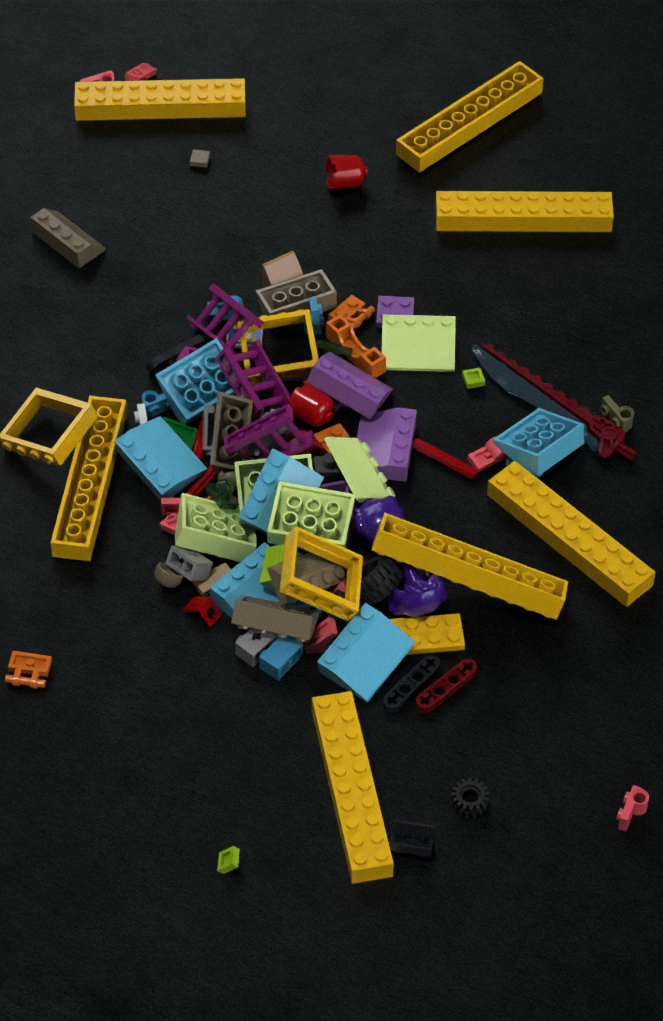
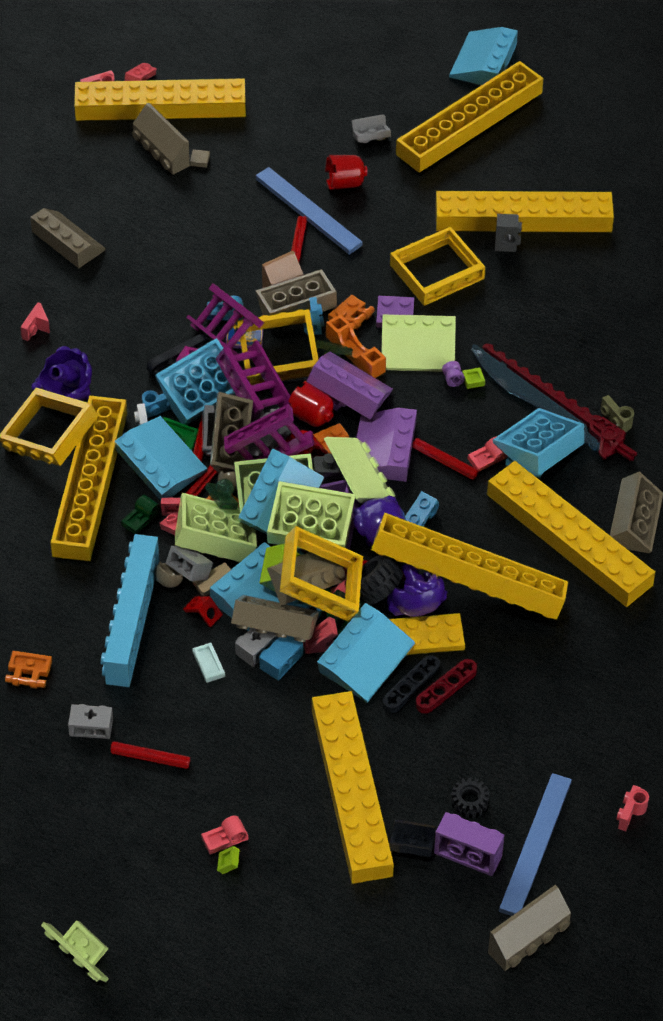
none -> coral slope [20,303,50,341]
none -> dark purple piece [31,346,92,401]
none -> yellowish green bracket [41,920,109,982]
none -> light grey brick [68,704,113,739]
none -> medium azure brick [101,534,160,687]
none -> red axle [111,742,190,768]
none -> dark green plate [121,495,162,534]
none -> dark tan slope [132,103,190,175]
none -> light aqua tile [192,643,225,683]
none -> coral plate [201,816,248,855]
none -> medium blue tile [256,167,362,255]
none -> red axle [291,216,307,262]
none -> light grey bracket [352,114,391,143]
none -> yellow window [390,227,485,306]
none -> dark azure plate [405,491,439,527]
none -> medium lavender brick [434,812,504,876]
none -> medium lavender wheel [442,361,465,387]
none -> medium azure slope [449,27,518,85]
none -> dark tan slope [488,885,571,971]
none -> dark grey brick [495,213,522,252]
none -> medium blue tile [499,773,572,916]
none -> dark tan slope [610,471,663,553]

